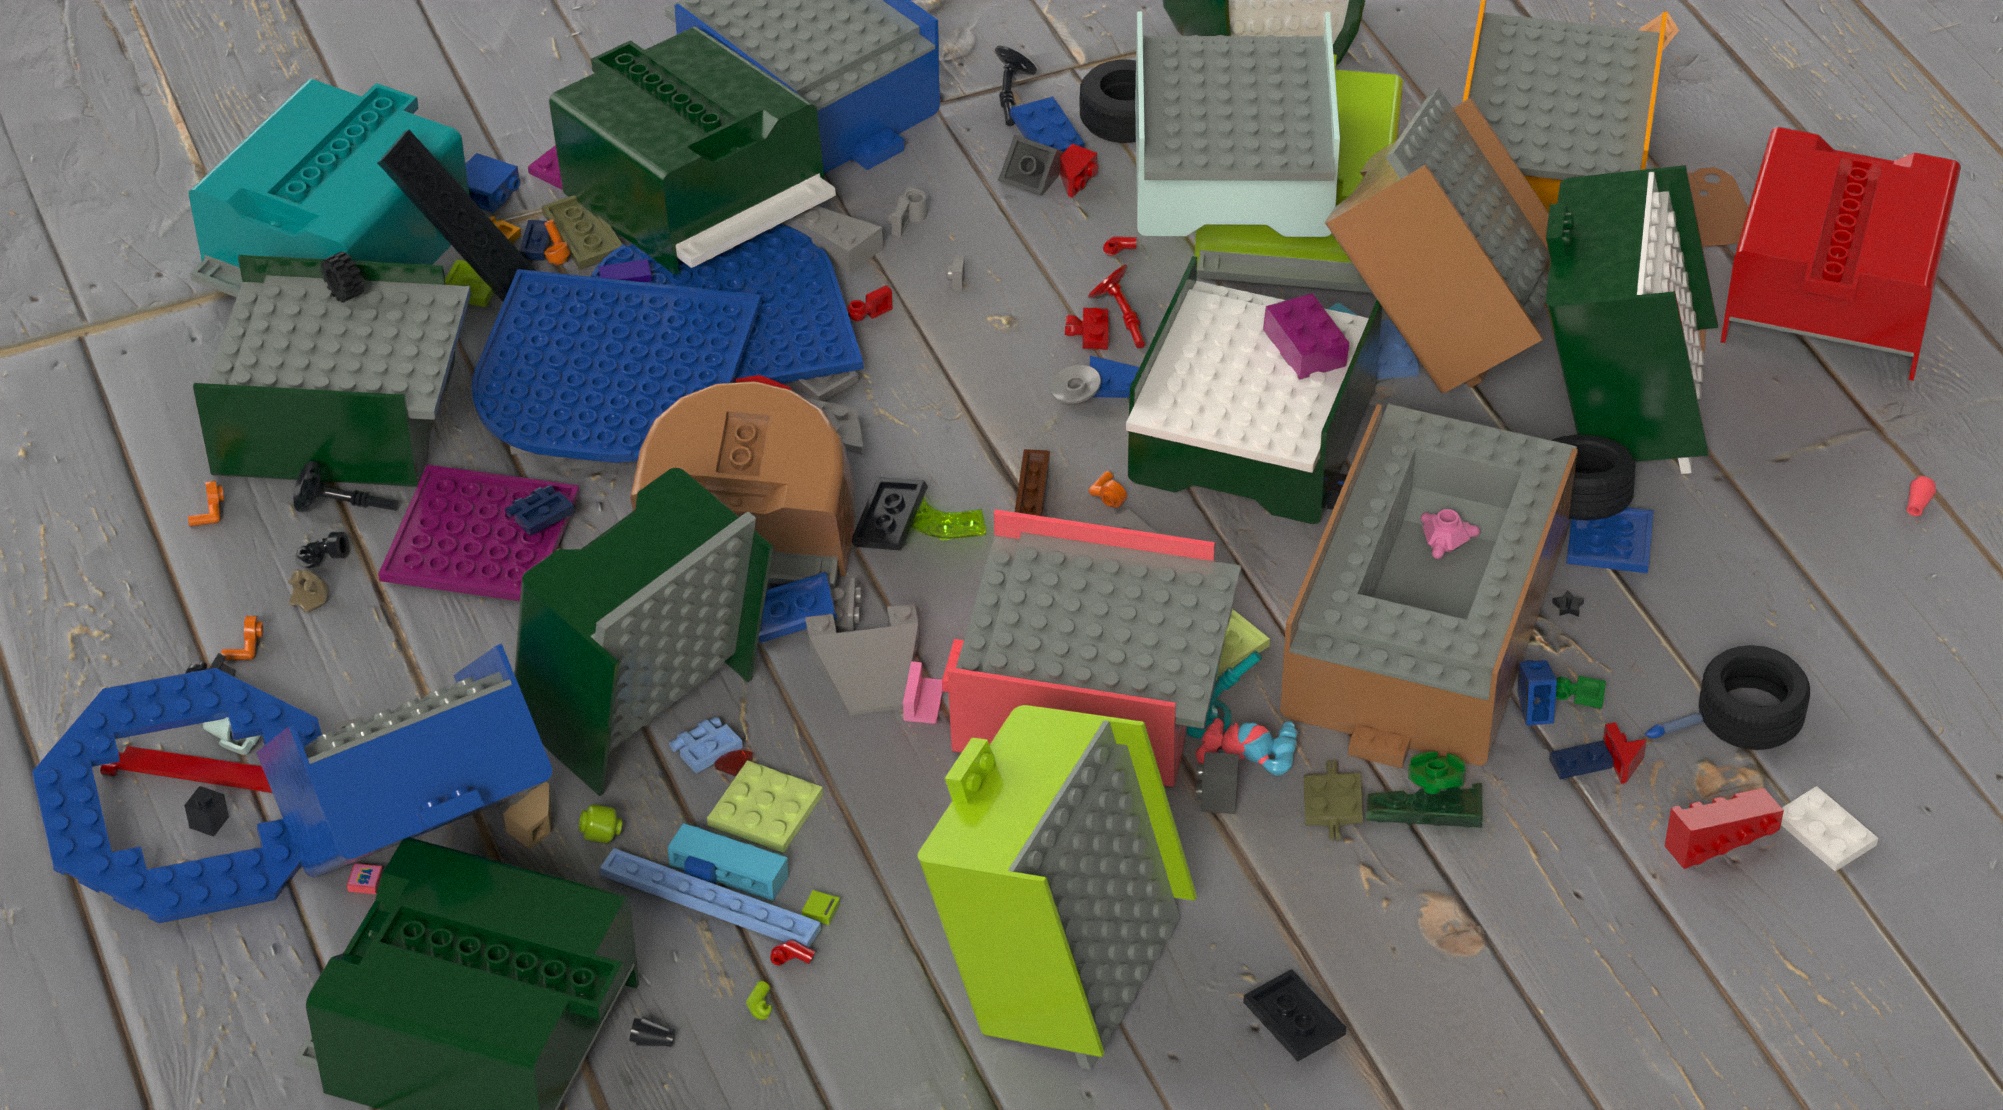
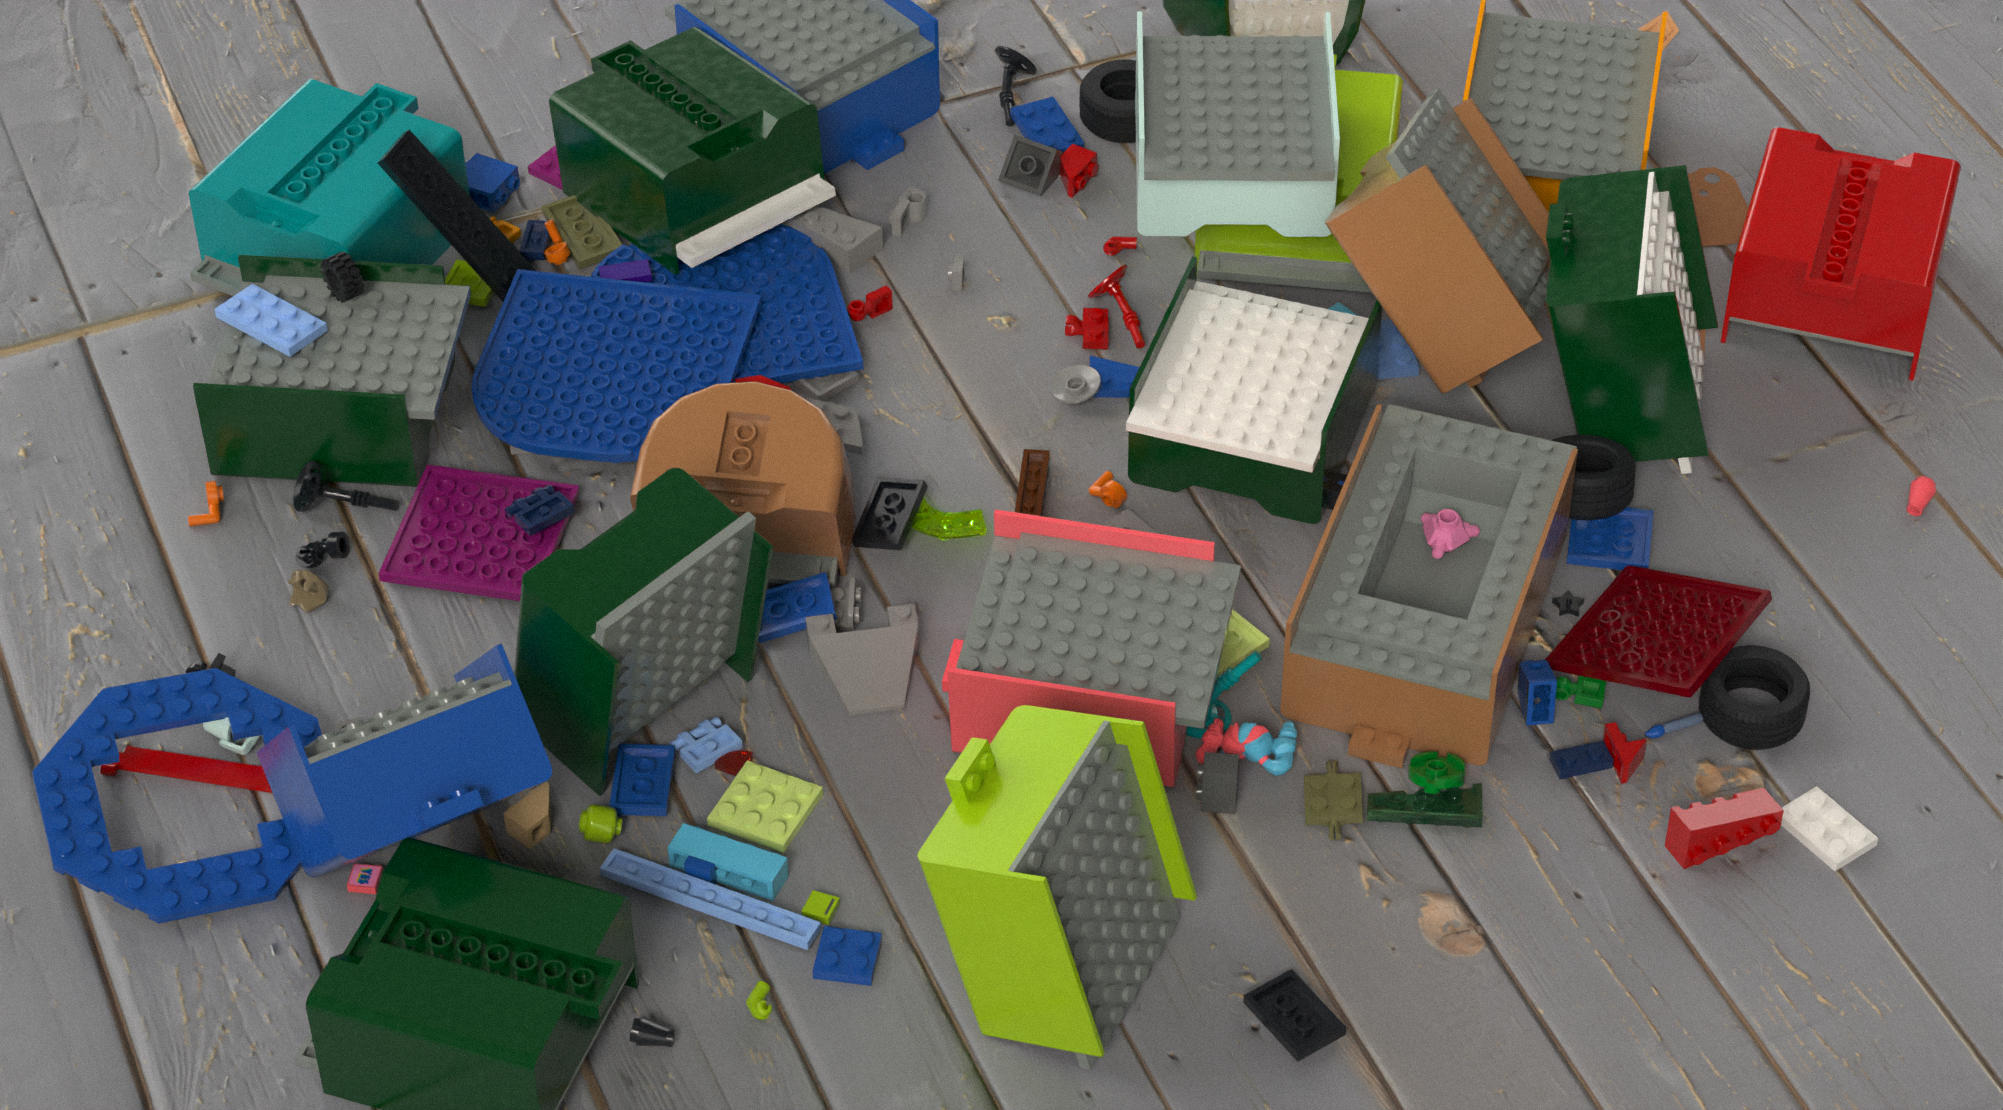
black brick [184,786,229,837] -> none
orange plate [221,616,263,660] -> none
red arm [770,940,816,966] -> none
bright pink panel [903,662,943,724] -> none
magenta brick [1263,293,1349,380] -> none
none -> light blue plate [215,284,328,357]
none -> blue plate [609,744,676,816]
none -> blue plate [812,926,882,986]
none -> dark red plate [1545,565,1772,698]

